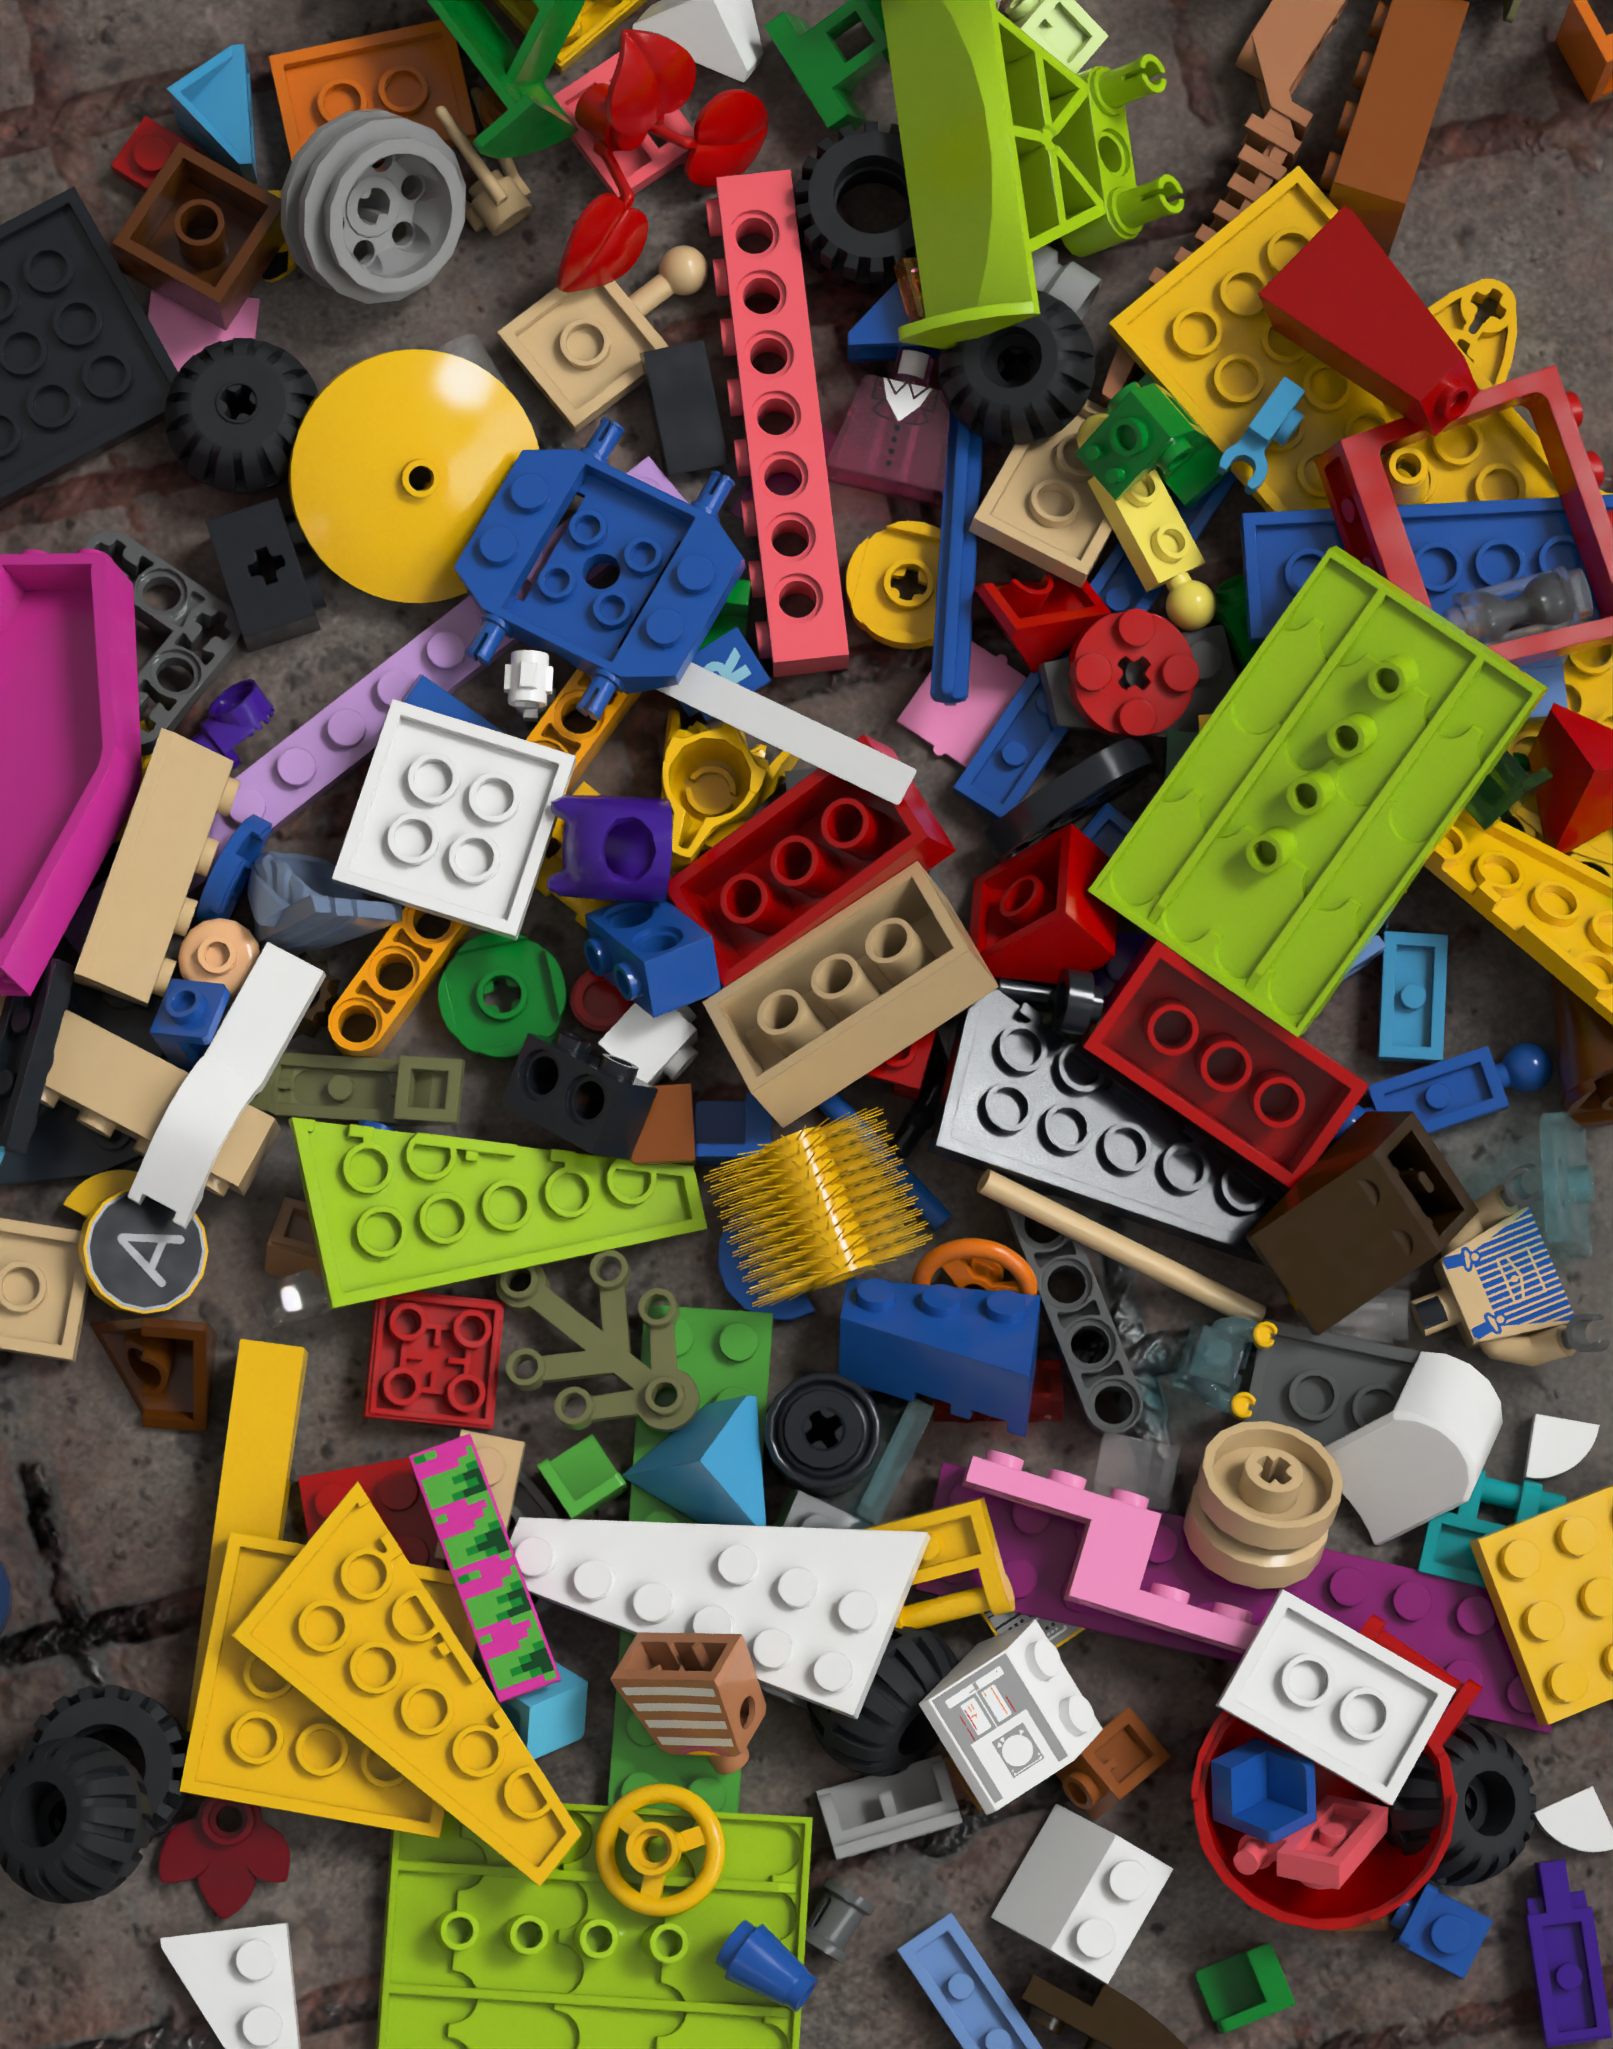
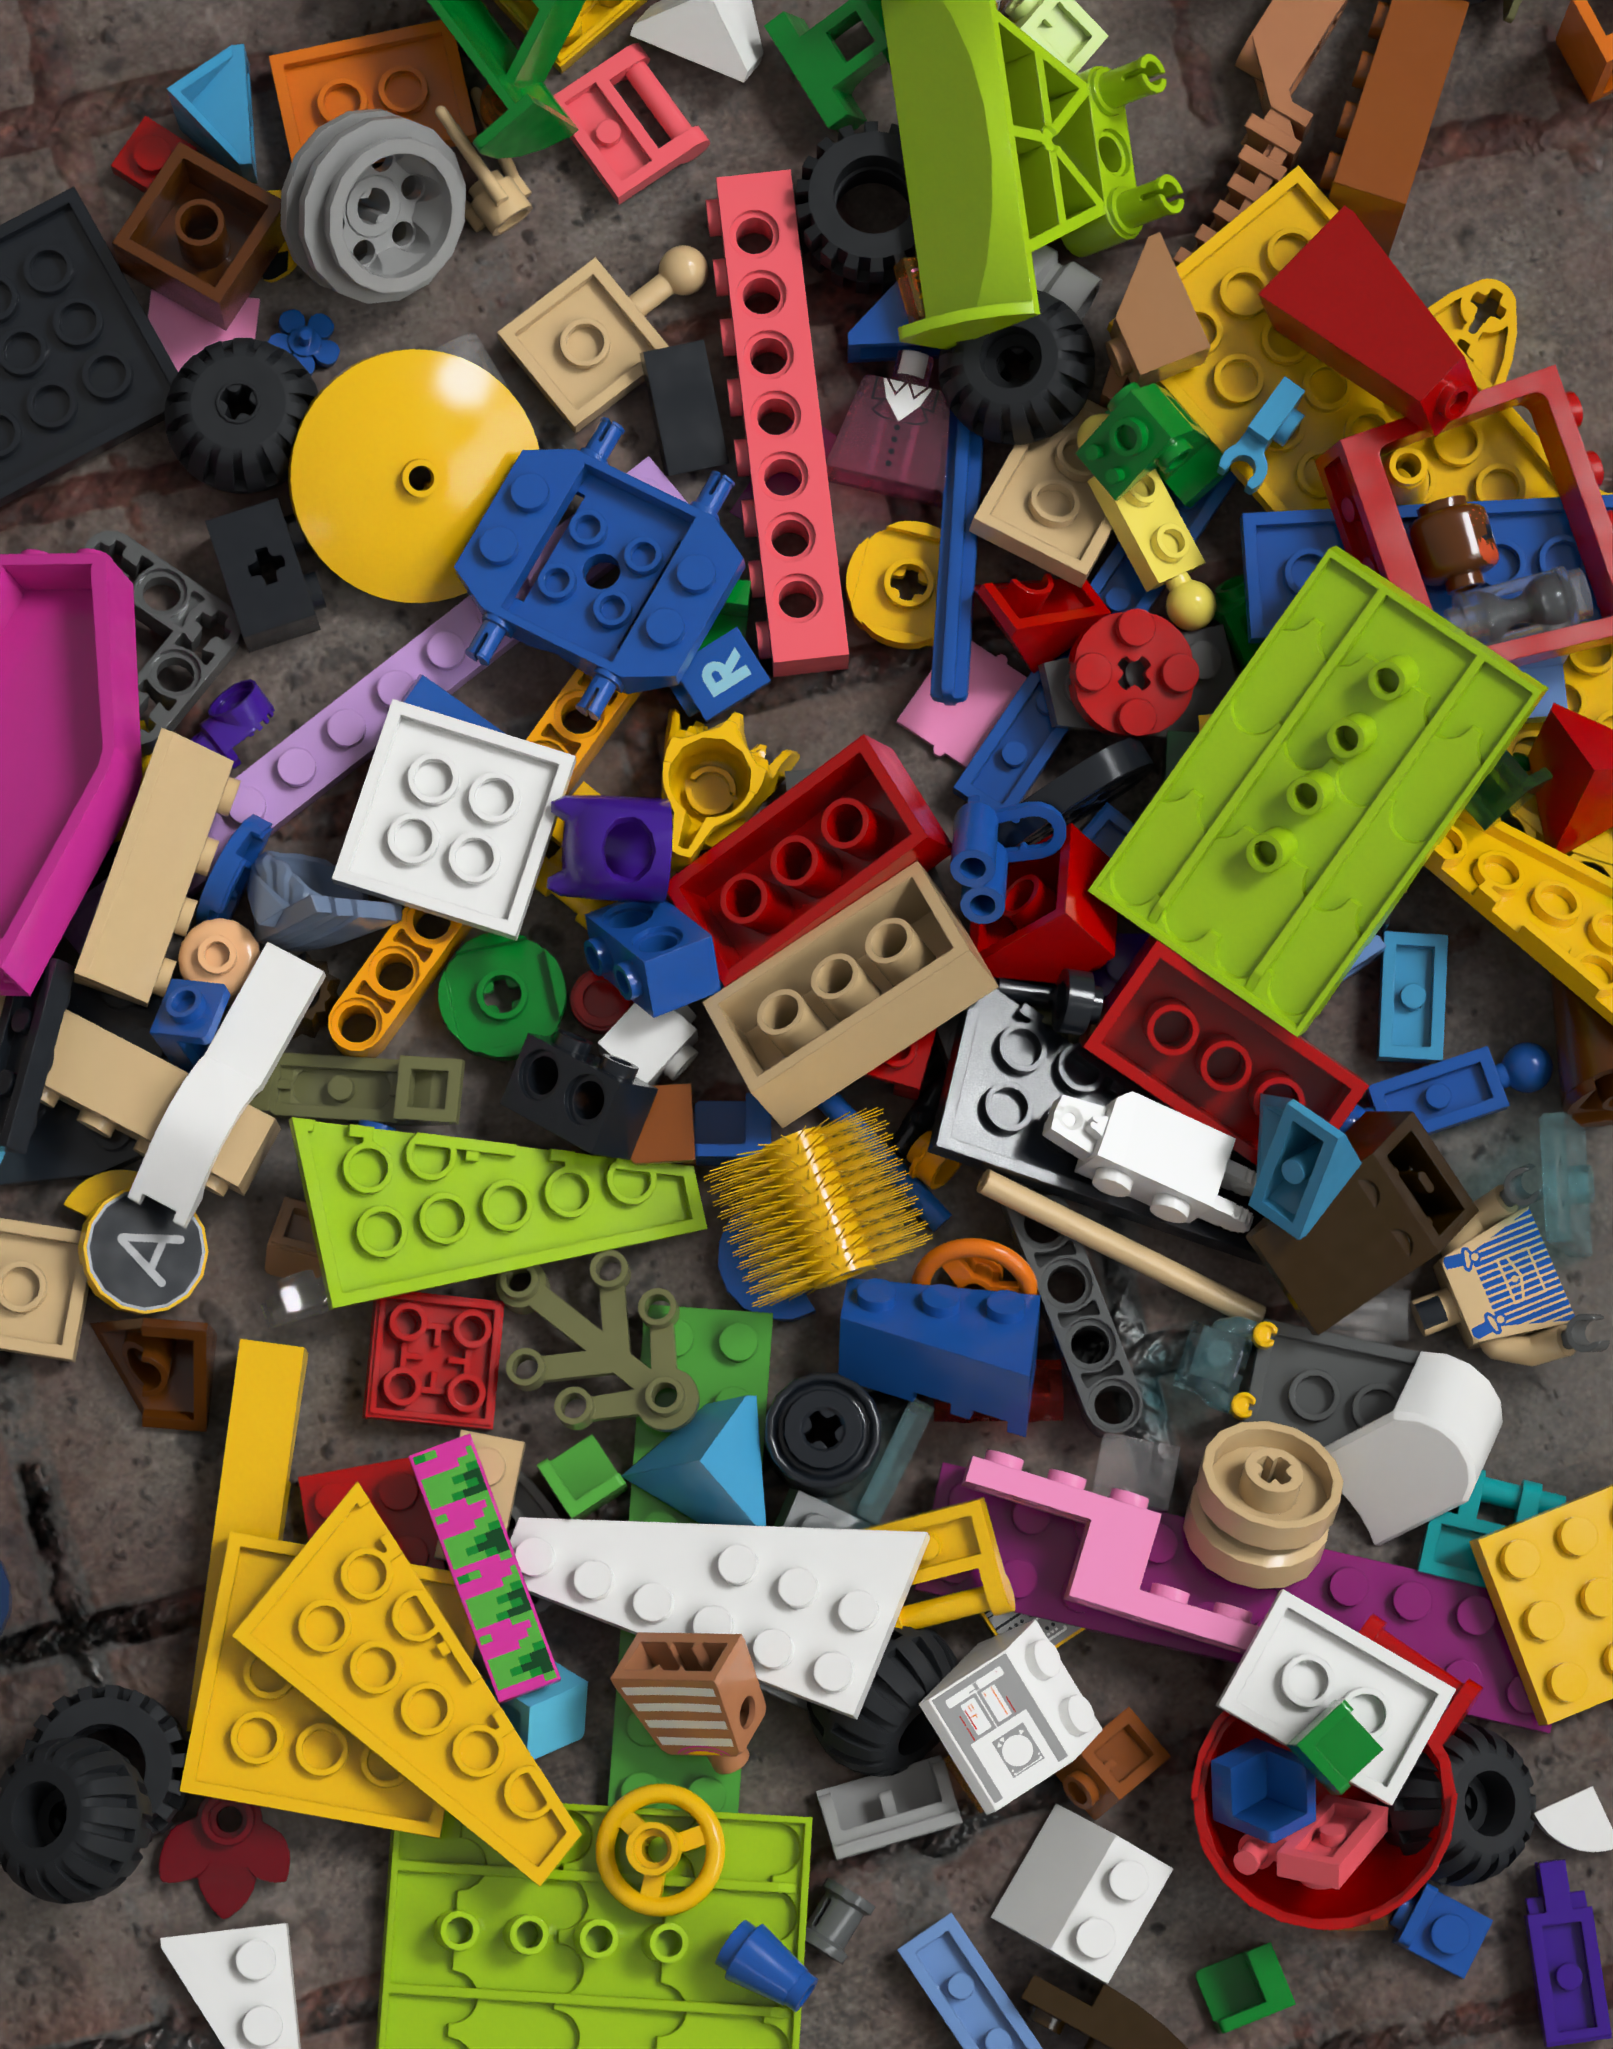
white bar [504,650,556,722] -> none
red plant [556,29,770,293] -> none
white sticker [656,662,917,805] -> none
white tile [1523,1414,1600,1480] -> none
none -> blue plant [268,309,340,376]
none -> light orange plate [907,1131,962,1190]
none -> blue piece [950,795,1066,924]
none -> white hinge [1042,1091,1257,1233]
none -> medium nougat slope [1105,232,1211,387]
none -> dark azure slope [1248,1093,1362,1240]
none -> green panel [1287,1699,1384,1795]
none -> reddish brown head [1407,495,1499,595]

